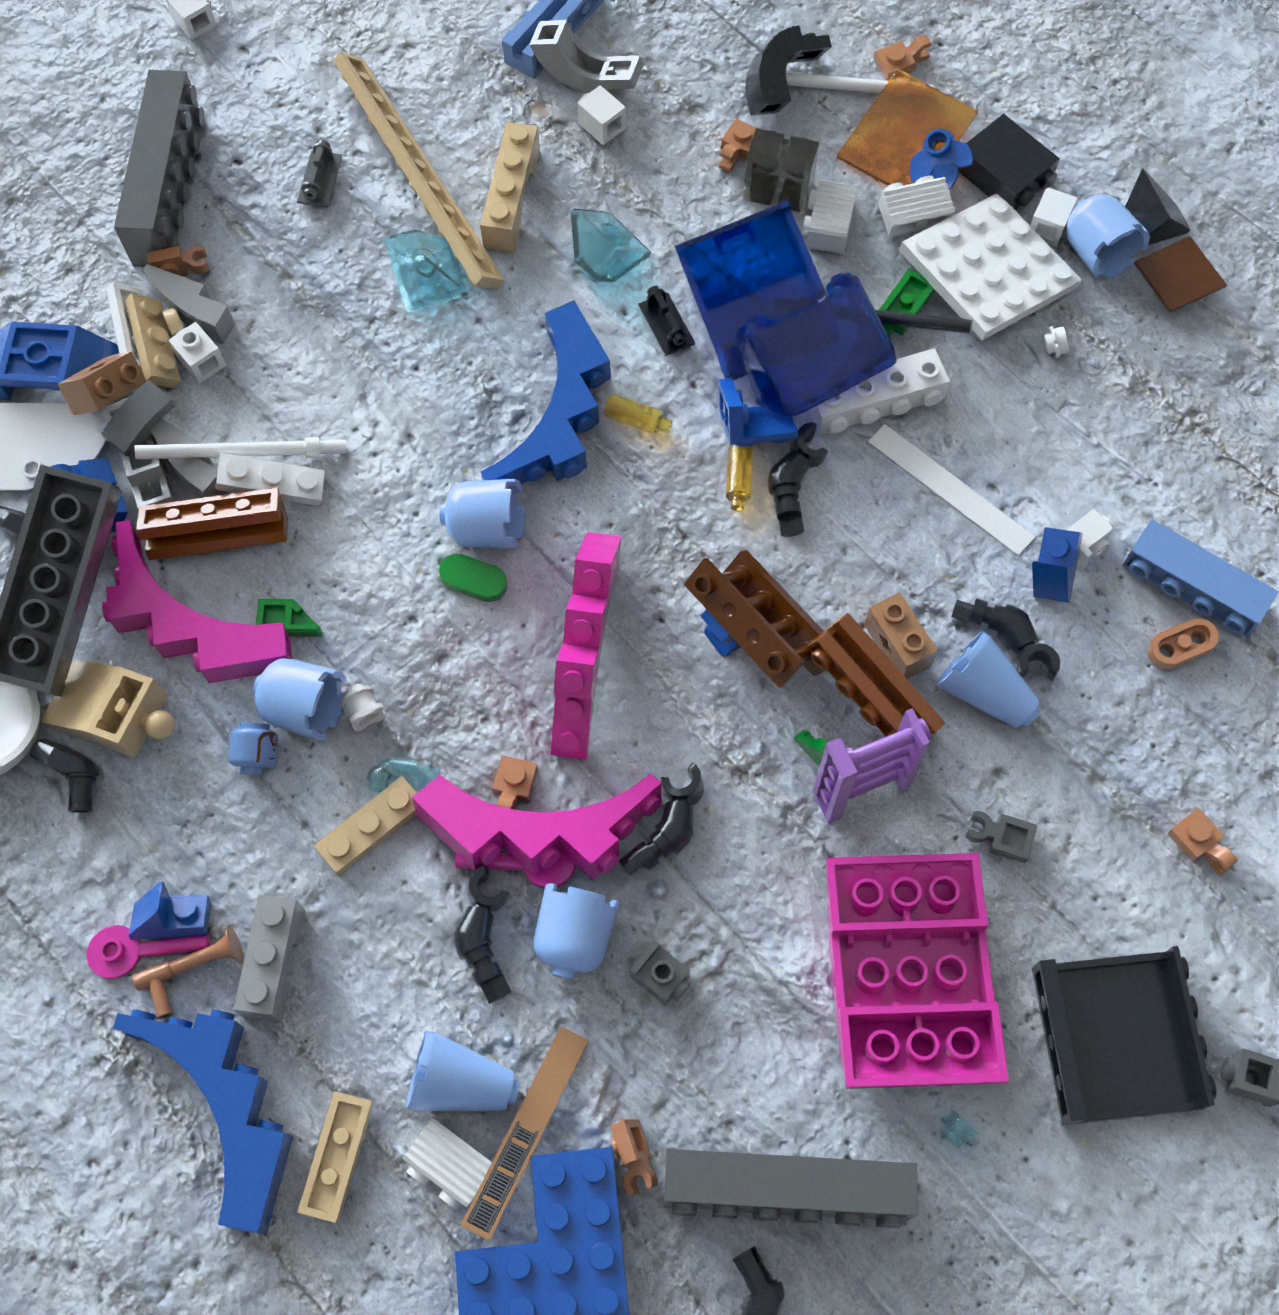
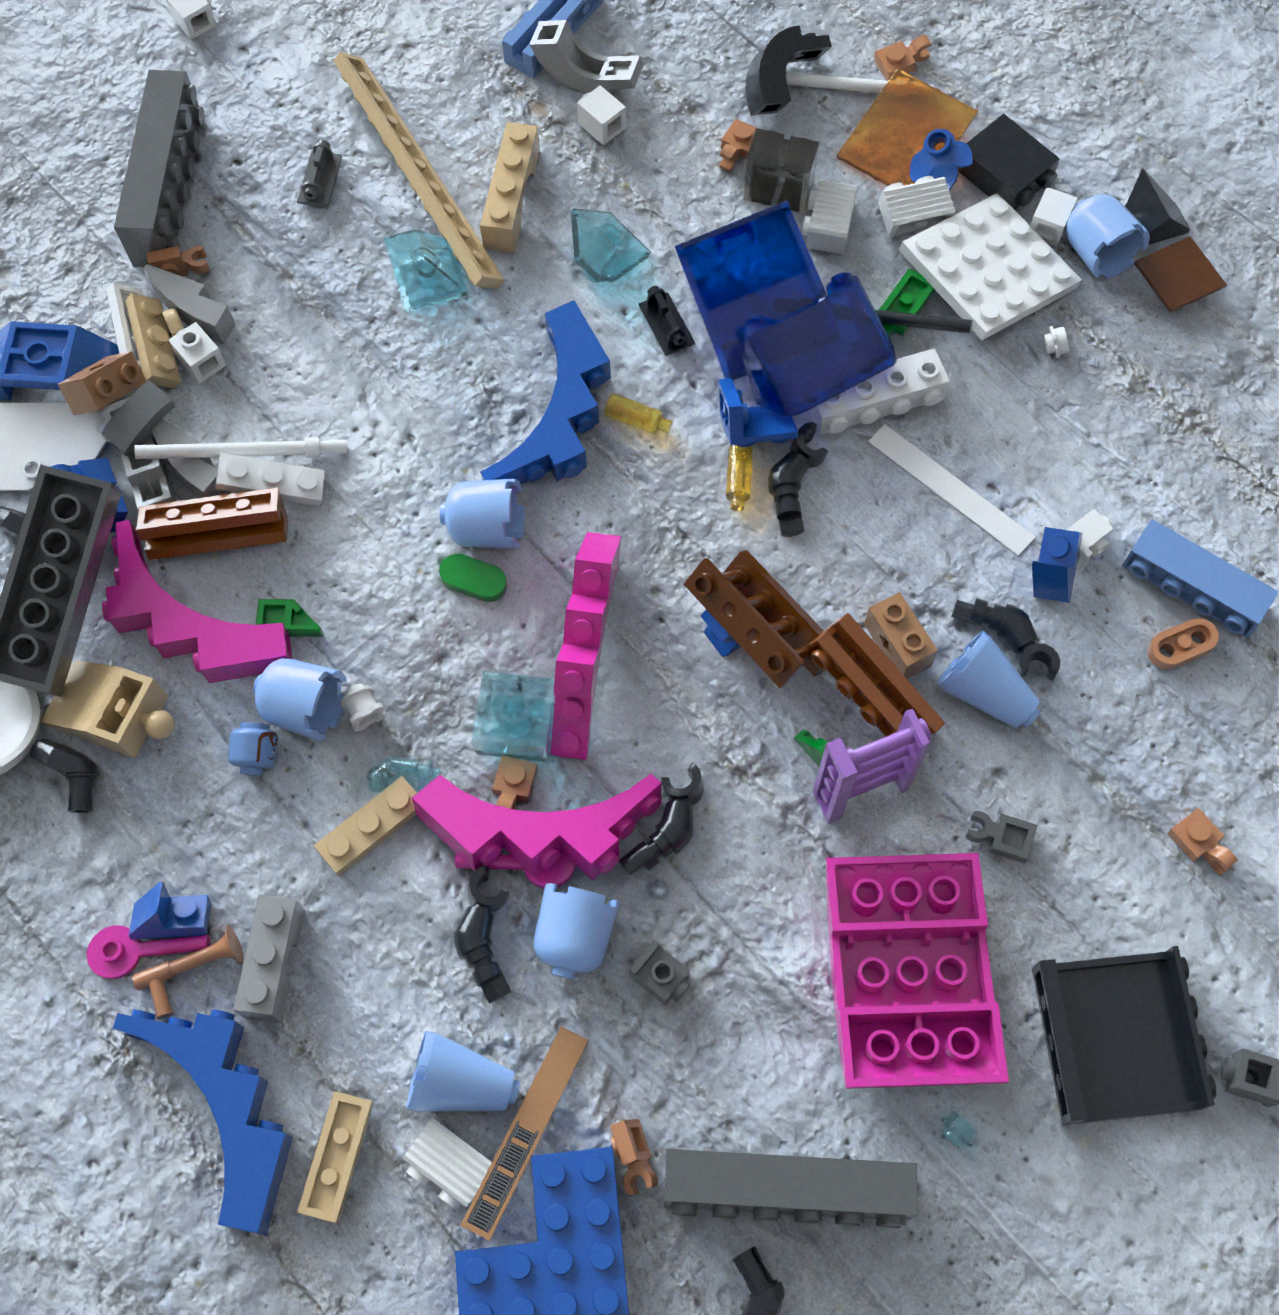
none -> clear light blue brick [472,671,555,762]

